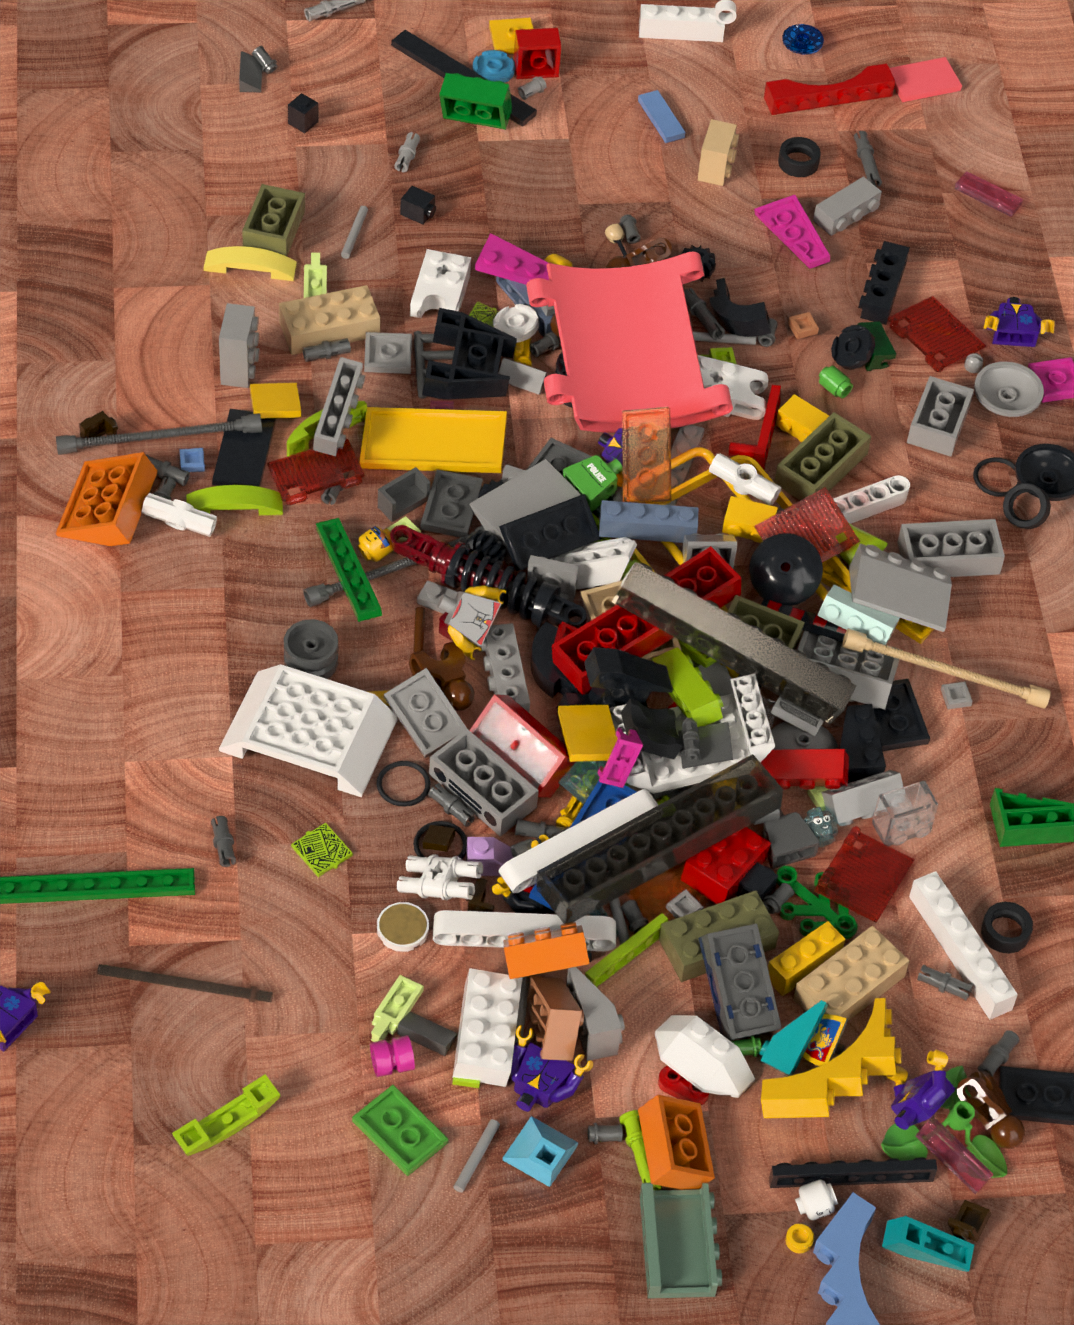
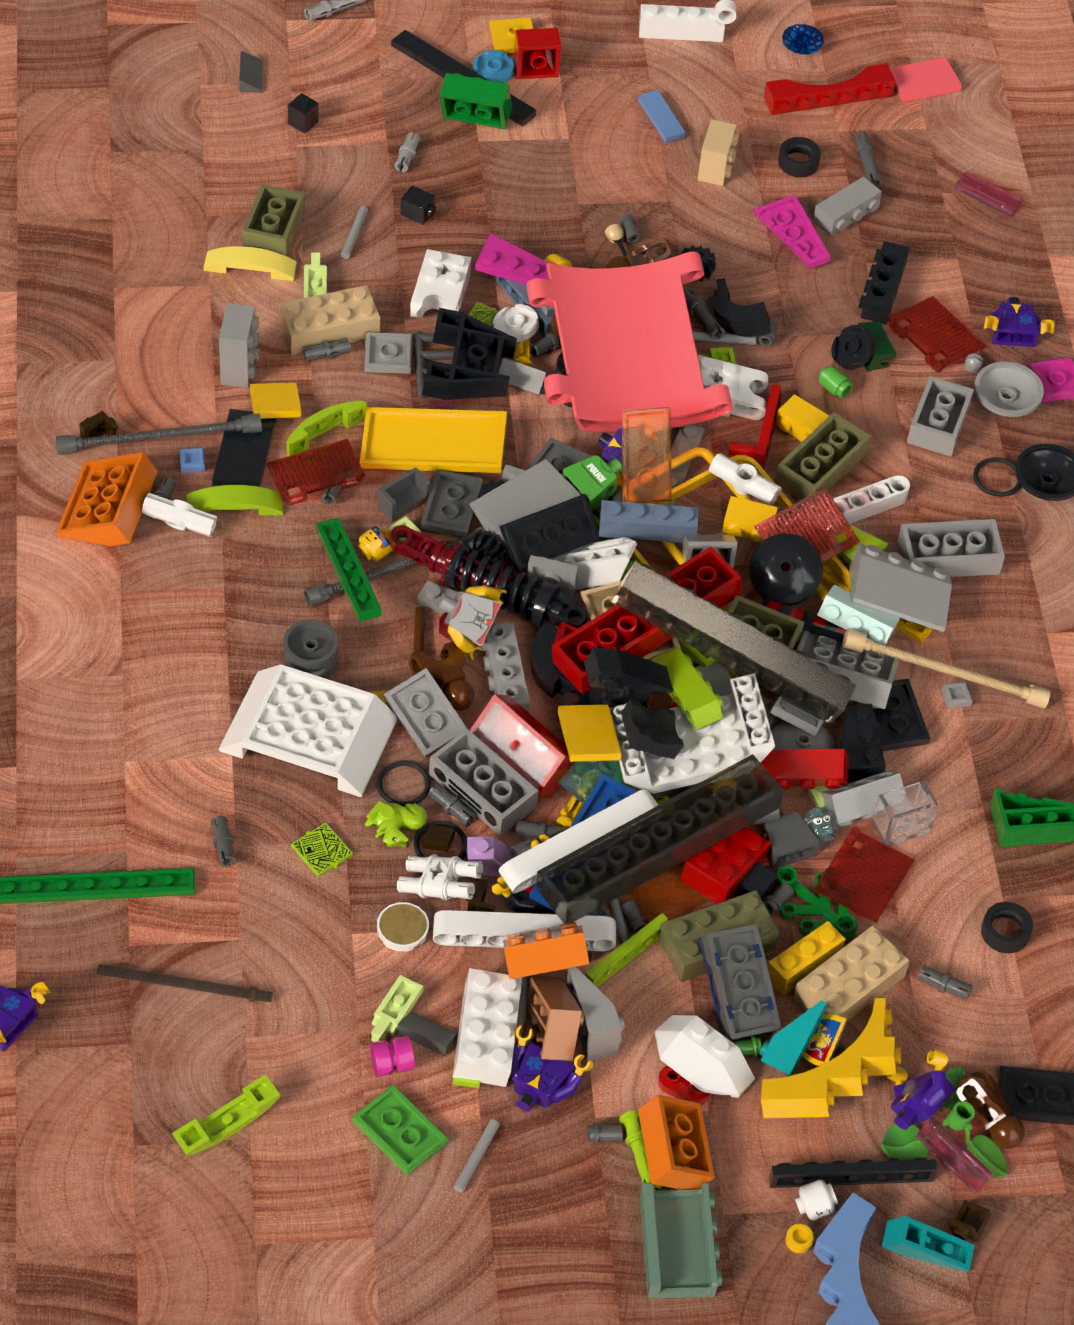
dark grey pin [146,454,190,486] -> none
dark grey pin [252,45,278,74] -> none
light grey brick [313,357,365,456] -> none
medium azure slope [503,1116,578,1187] -> none
light grey pin [518,76,547,100] -> none
dark pink hinge [597,728,643,788] -> none
light grey tile [666,889,704,918] -> none
dark grey hinge [678,718,733,769] -> none
nougat plate [788,312,819,339] -> none
white brick [909,871,1018,1020] -> none
dark grey pin [977,1030,1020,1077] -> none
black tyre [1003,483,1051,529] -> none
none -> lime animal [365,801,427,847]

